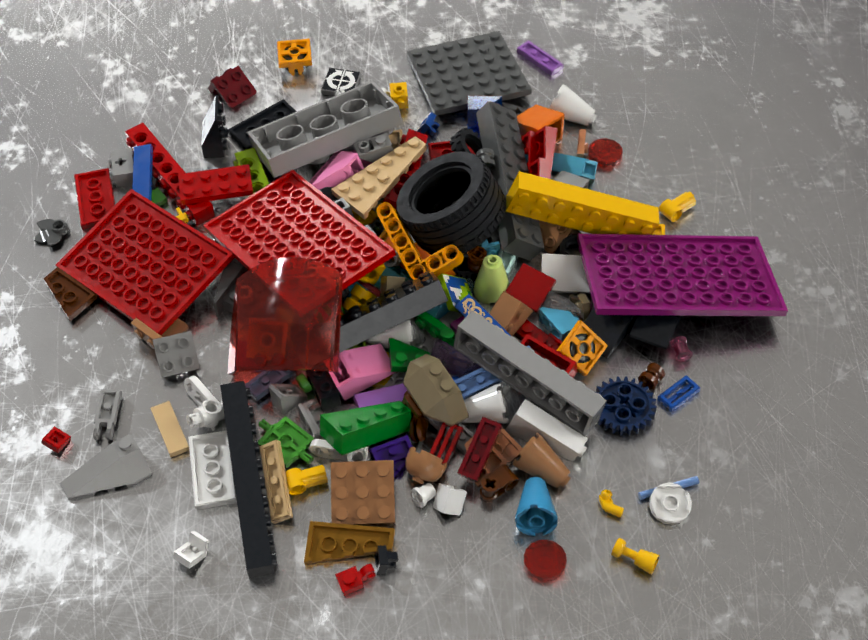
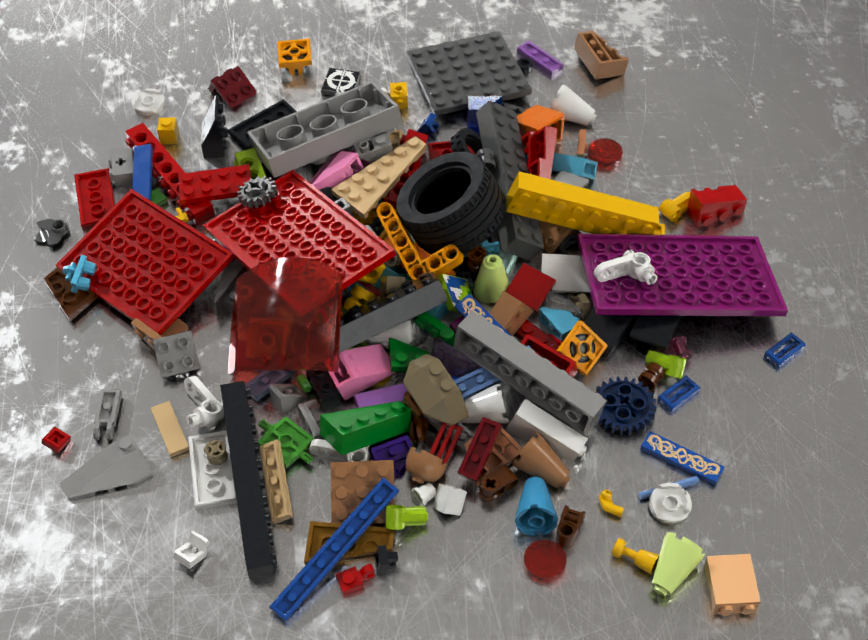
yellow piece [286,465,328,495] -> none
none -> medium azure hips [62,255,96,293]
none -> white tile [131,89,166,116]
none -> yellow brick [157,117,179,145]
none -> dark tan wheel [205,439,228,466]
none -> dark grey gear [237,176,278,208]
none -> blue tile [269,477,400,622]
none -> lime piece [385,505,428,530]
none -> black tile [517,58,533,73]
none -> reddish brown piece [556,505,586,548]
none -> medium nougat wedge [574,31,629,80]
none -> white piece [594,250,658,285]
none -> blue tile [640,431,725,486]
none -> lime piece [645,350,687,378]
none -> yellowish green cone [652,532,705,596]
none -> red wedge [686,185,747,228]
none -> light nougat brick [704,554,761,616]
none -> blue tile [764,332,806,368]

